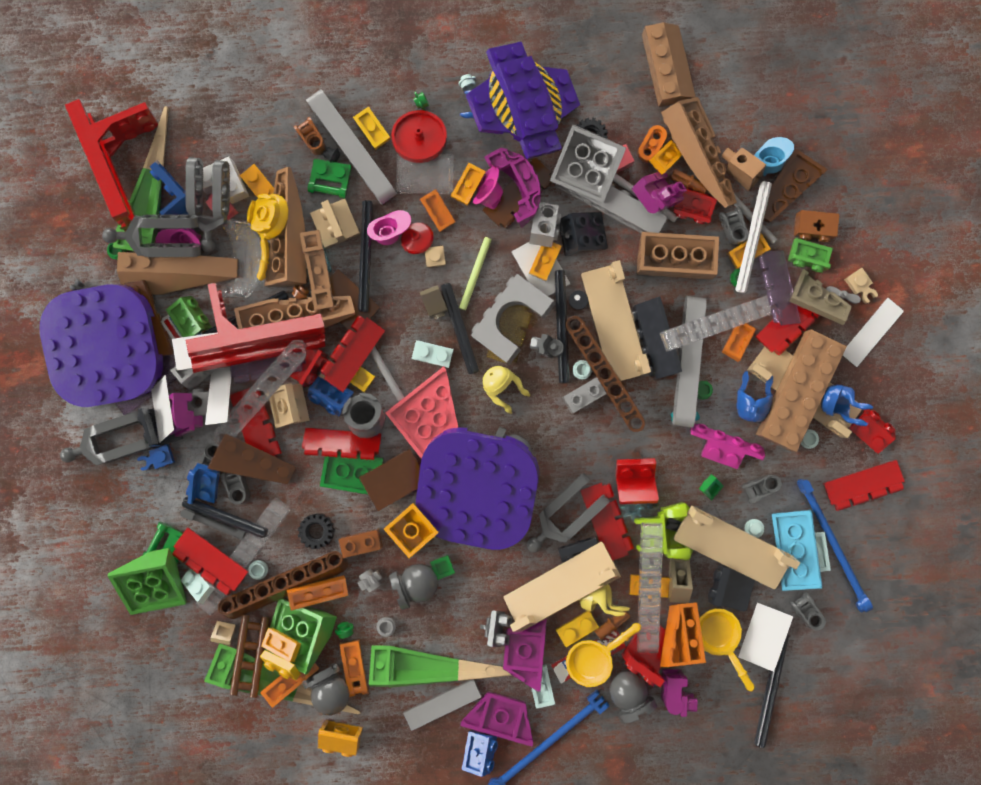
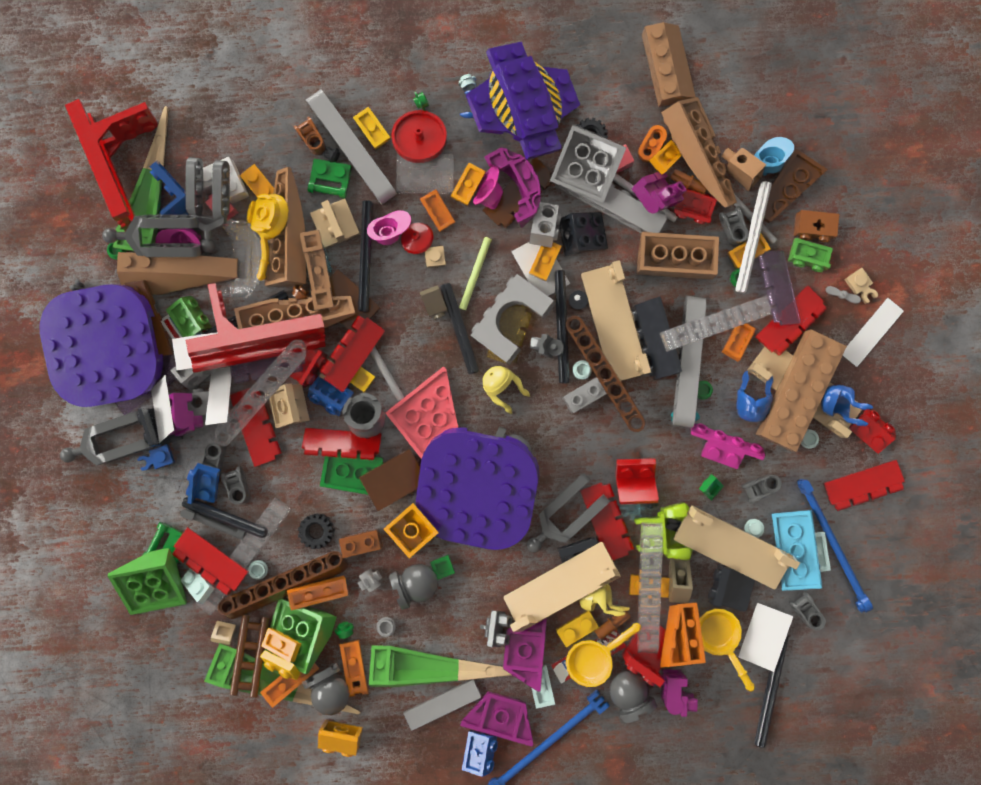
reddish brown wing [207,433,296,484] -> none
light aqua plate [412,340,453,368] -> none
dark tan wing [789,268,852,325] -> none

